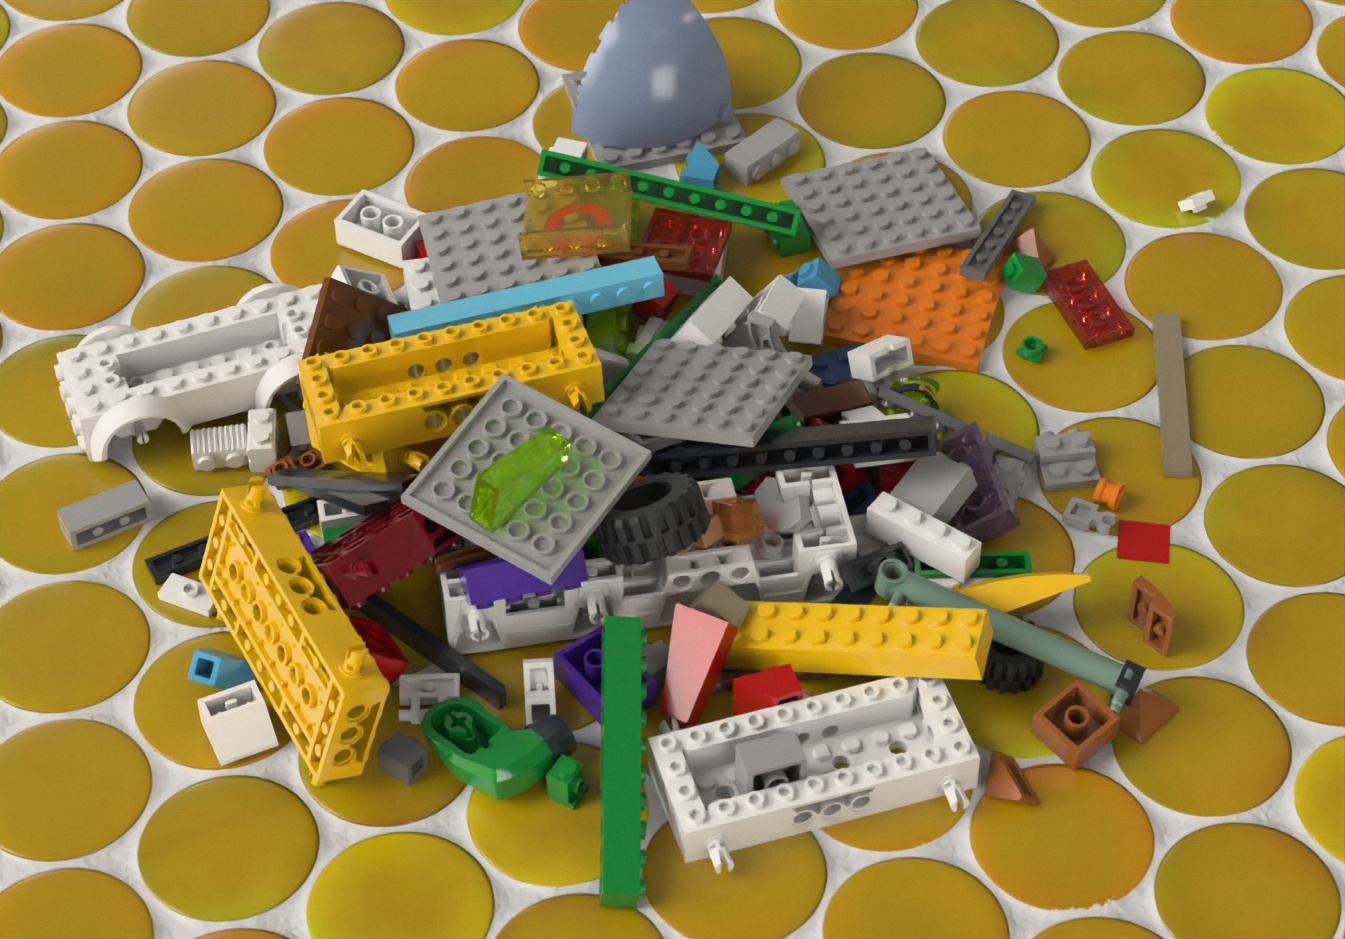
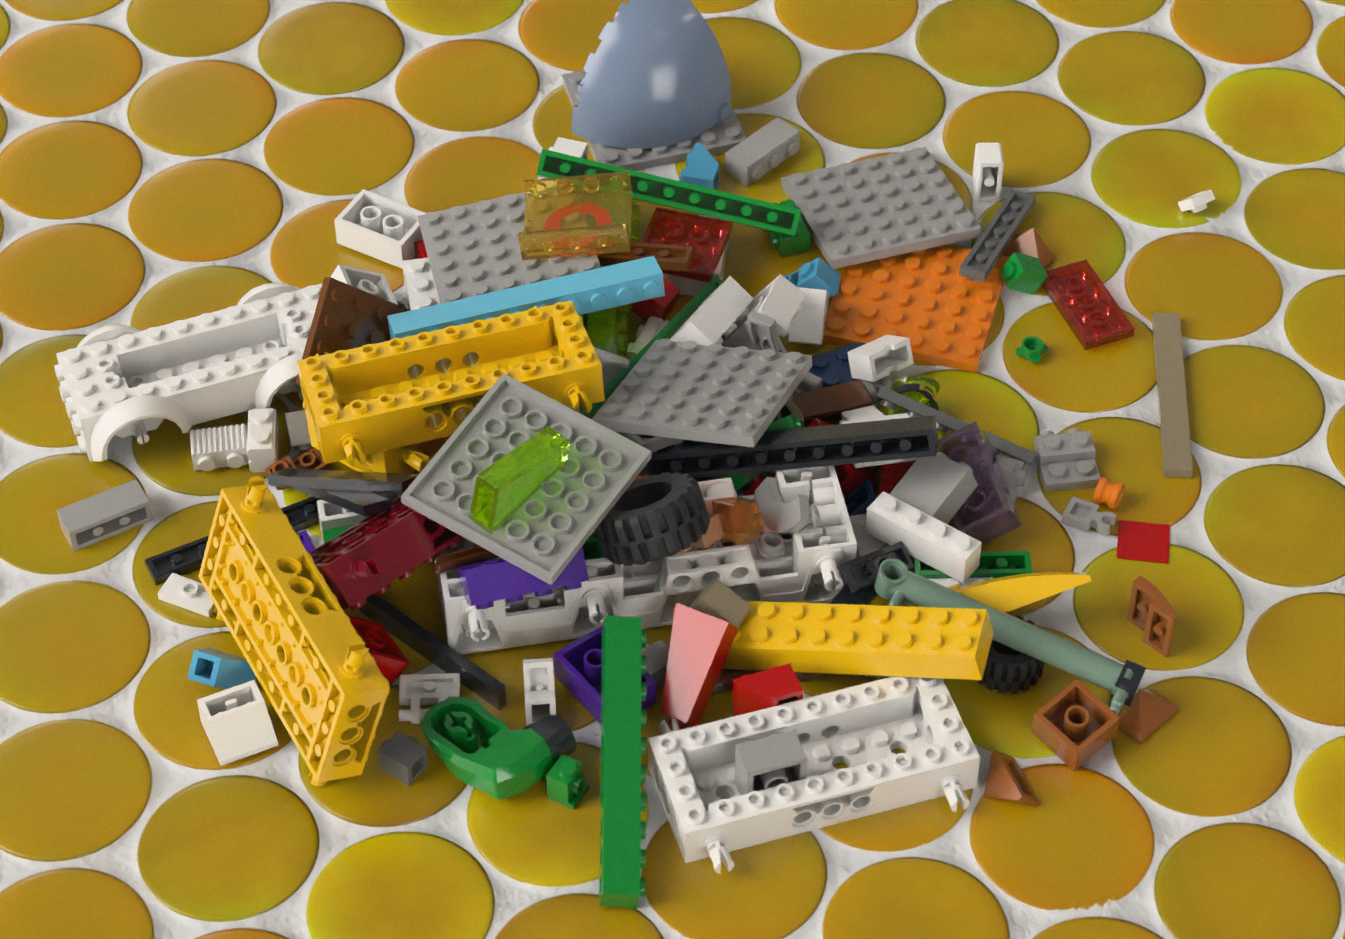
none -> white brick [972,142,1004,202]

